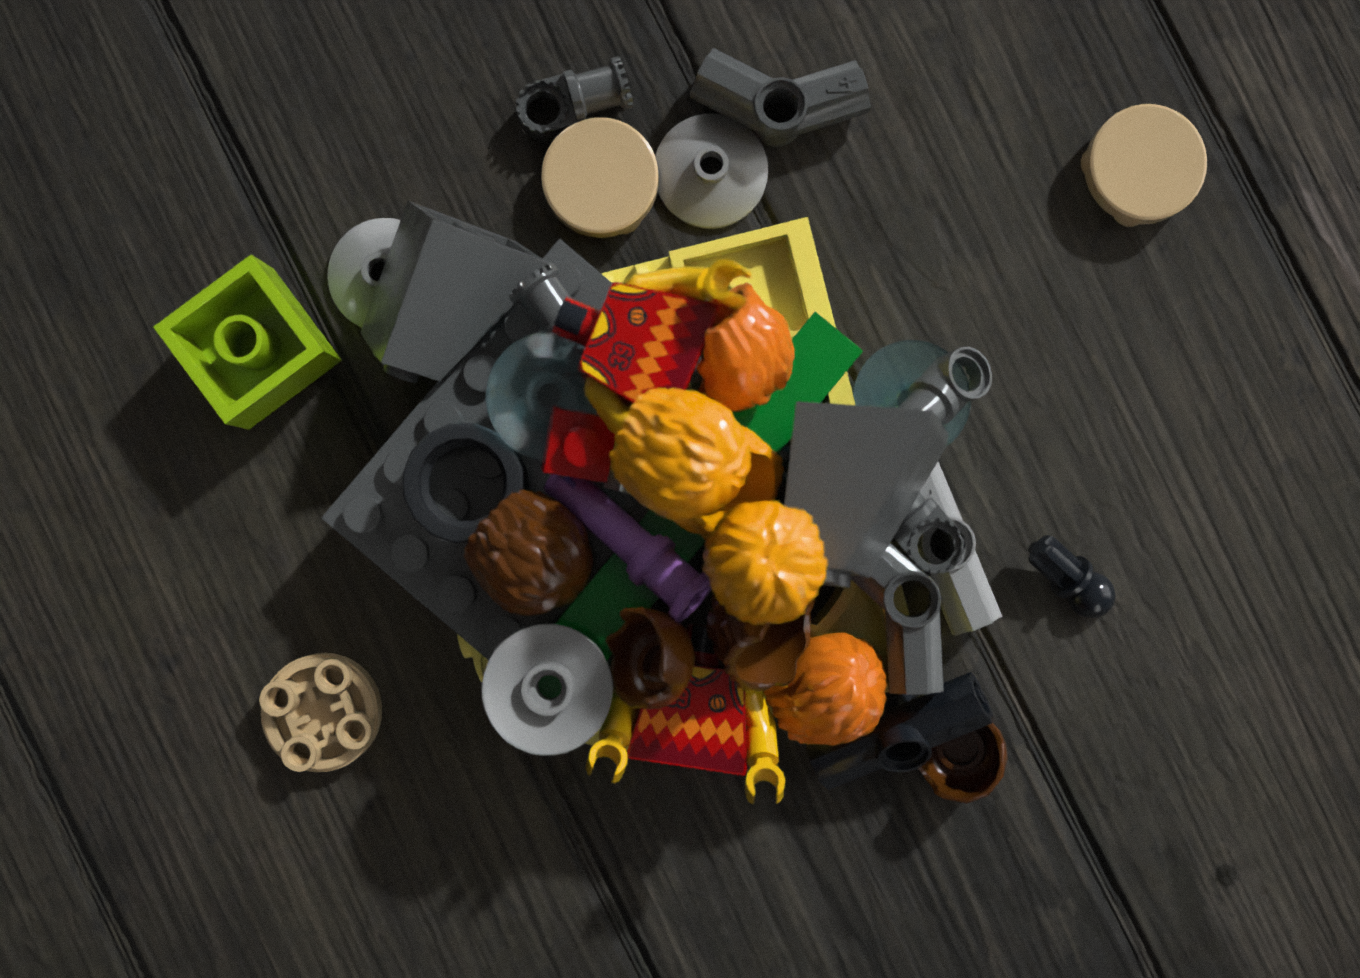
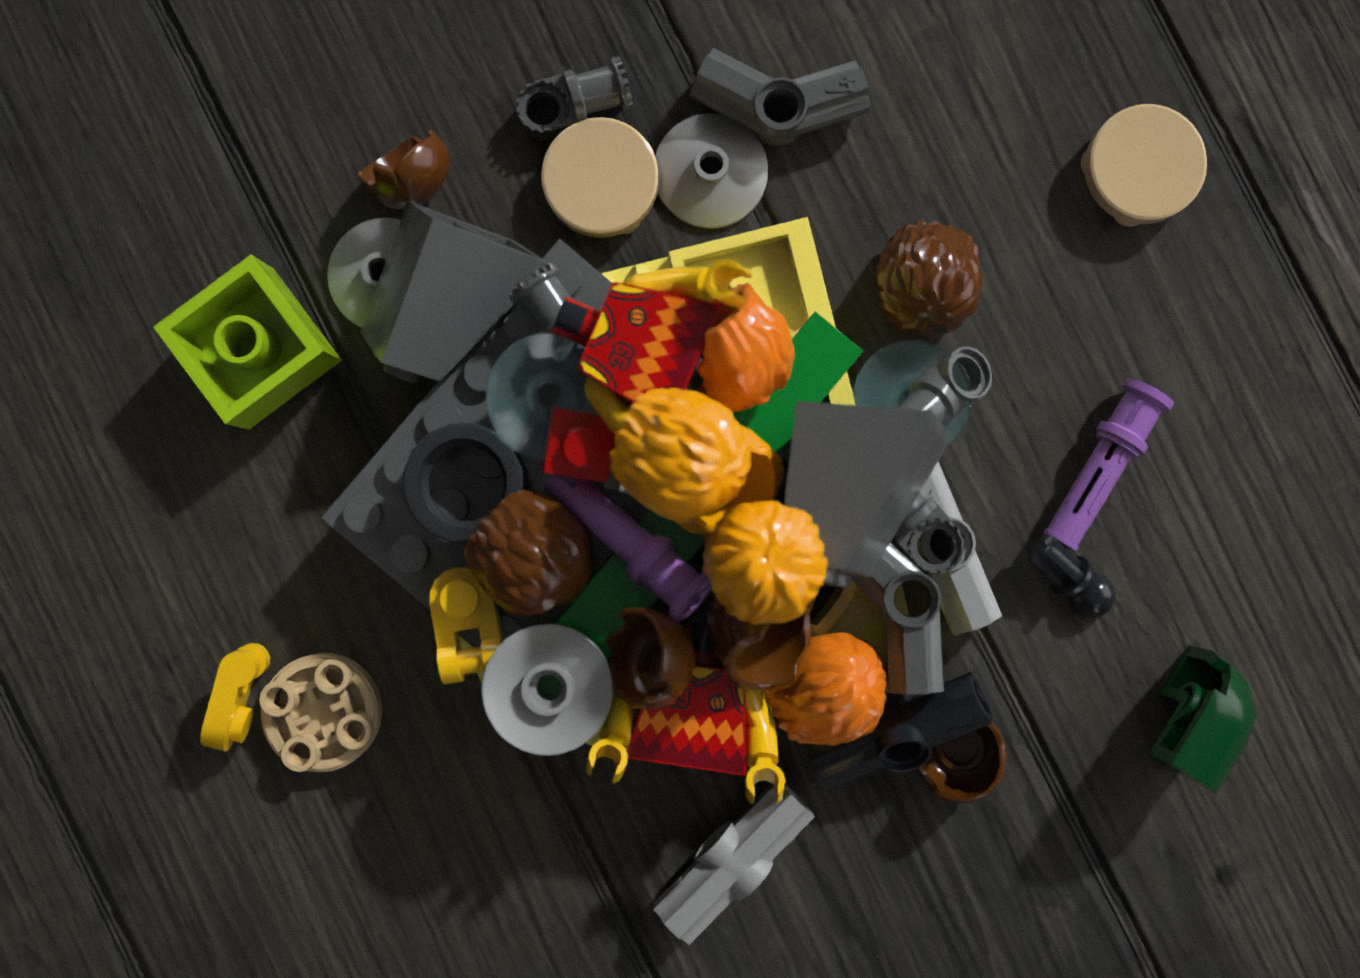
none -> yellow plate [200,643,270,752]
none -> reddish brown hair [356,130,451,209]
none -> yellow plate [430,567,504,685]
none -> light grey piece [653,783,815,945]
none -> reddish brown hair [875,220,983,340]
none -> medium lavender pin [1043,378,1174,552]
none -> dark green brick [1148,645,1257,794]

